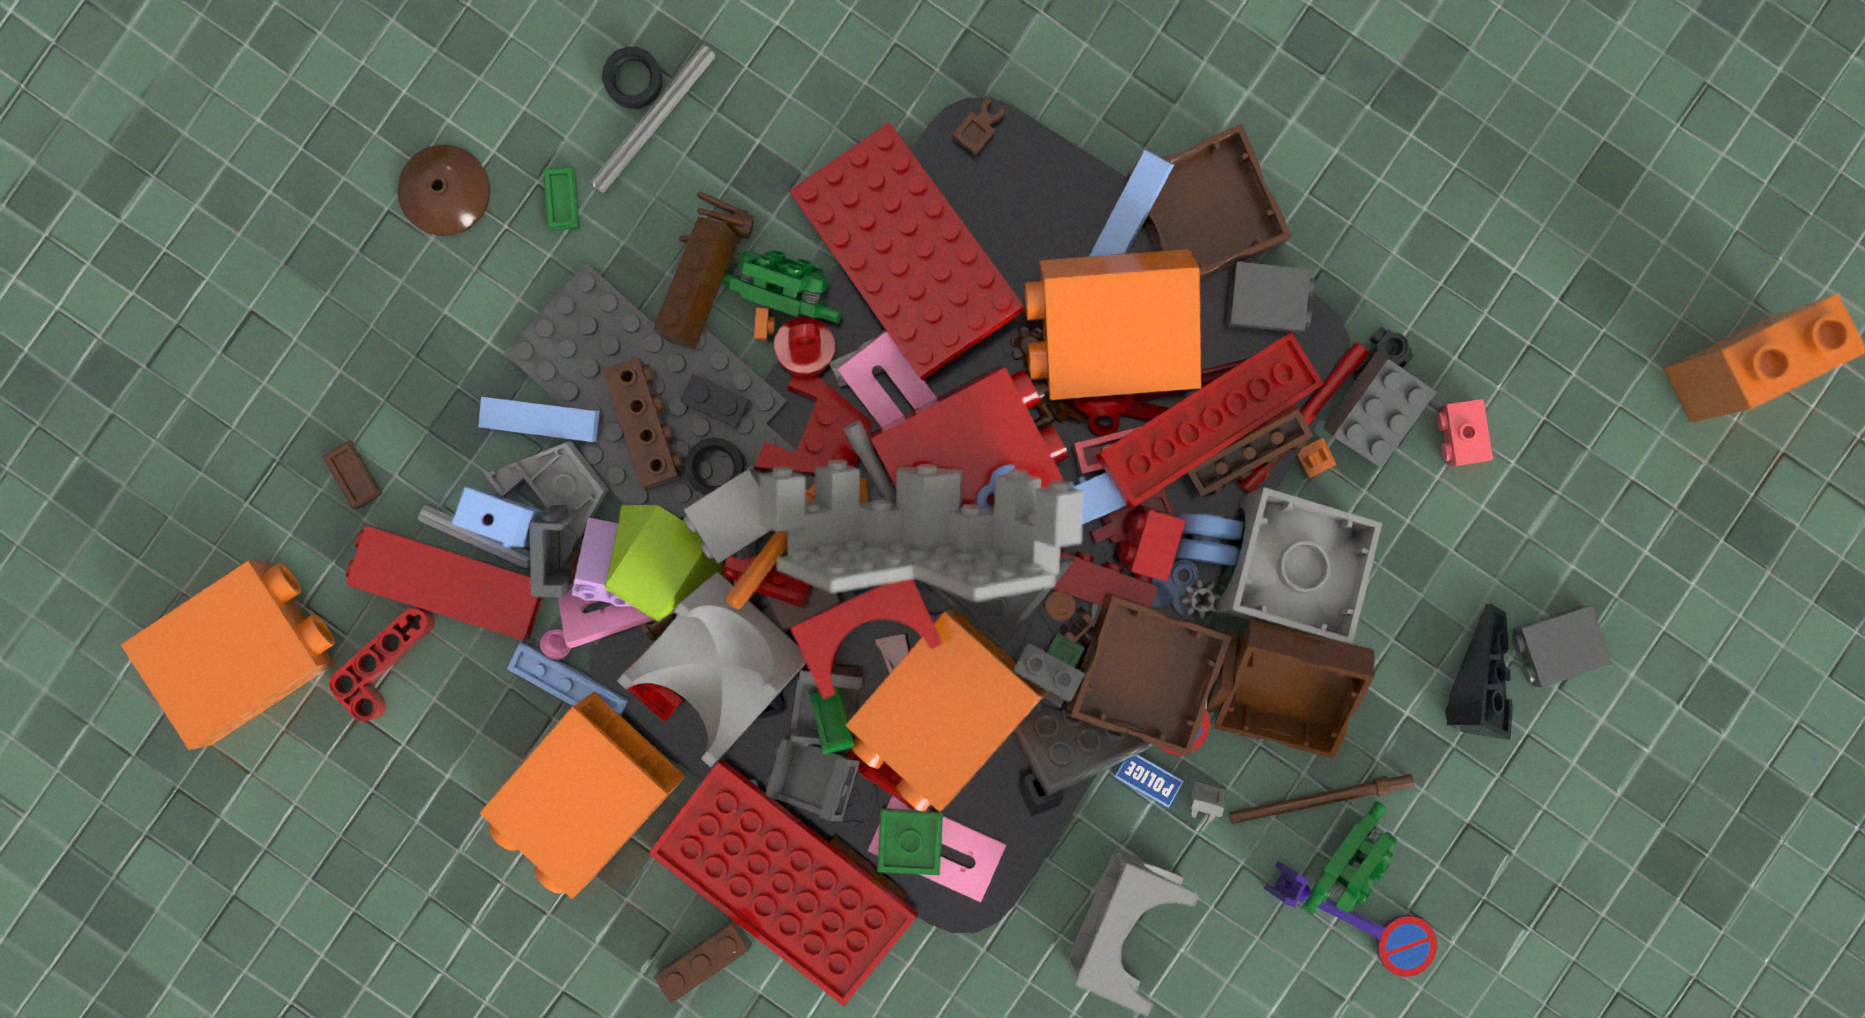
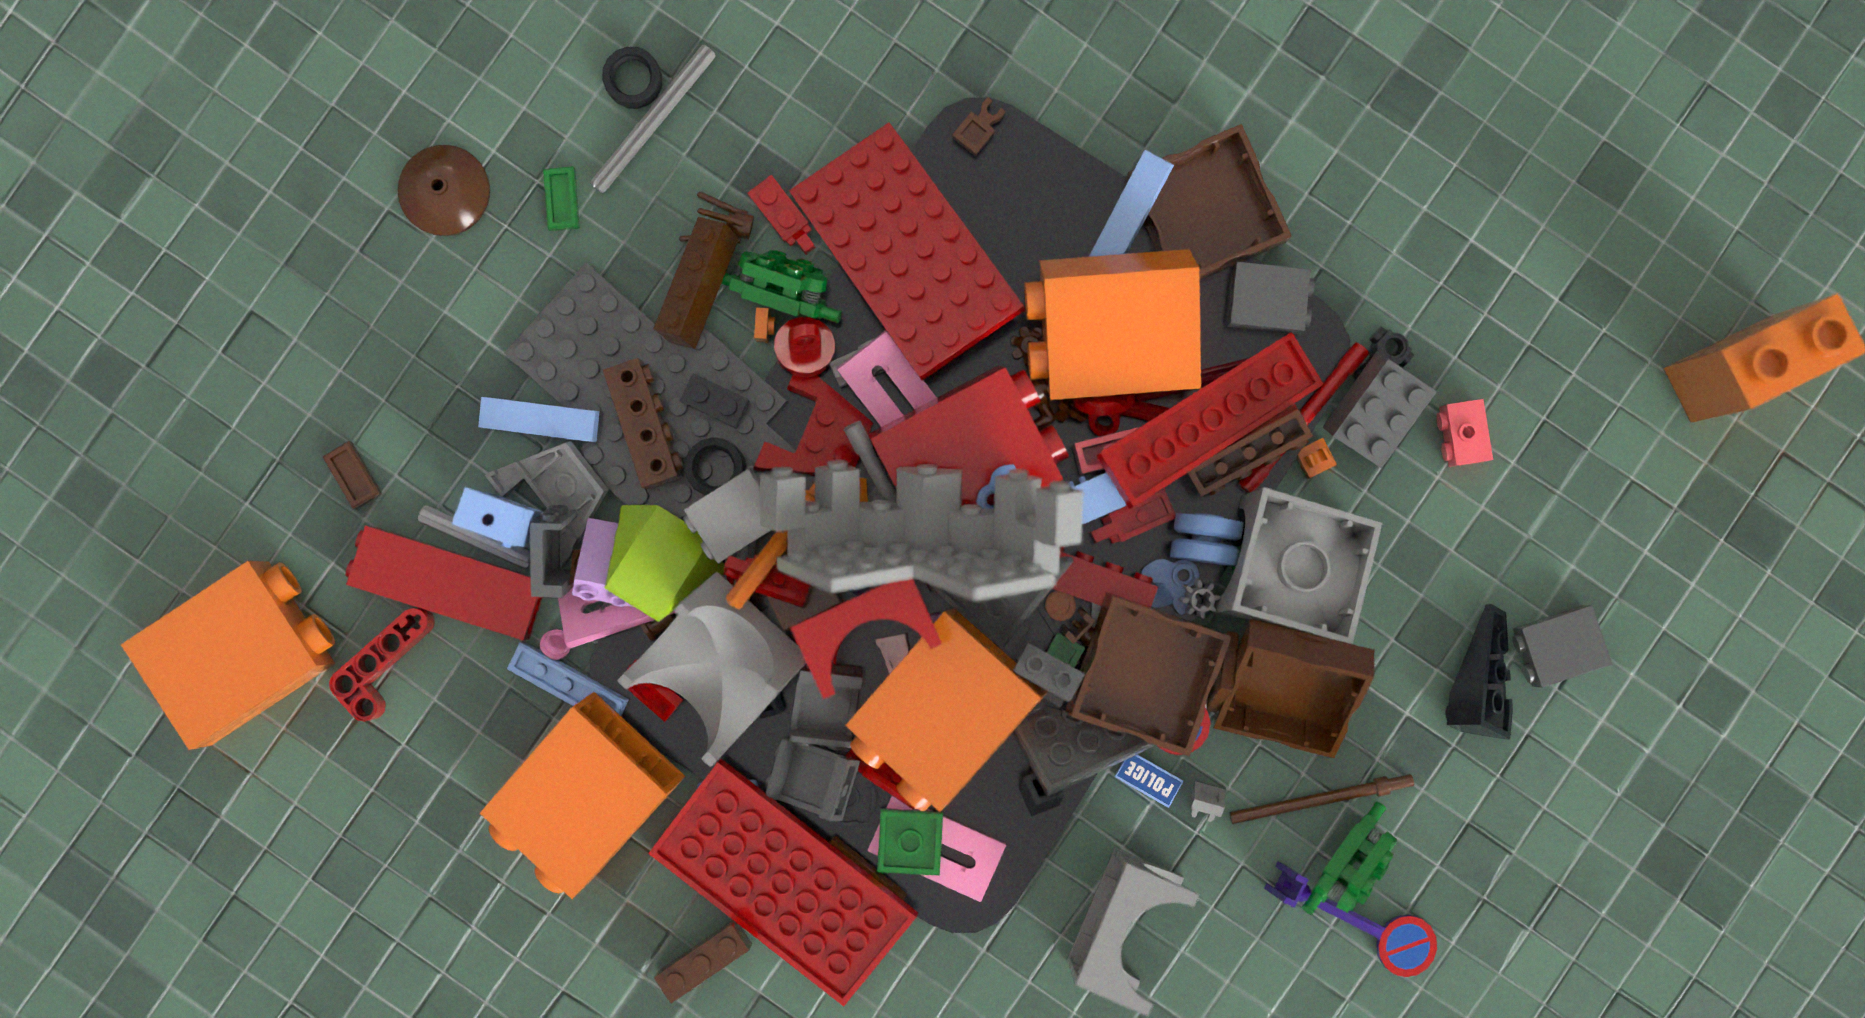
green tile [809,687,855,755] -> none
red brick [1117,504,1186,581] -> none
none -> red hinge [747,175,816,255]

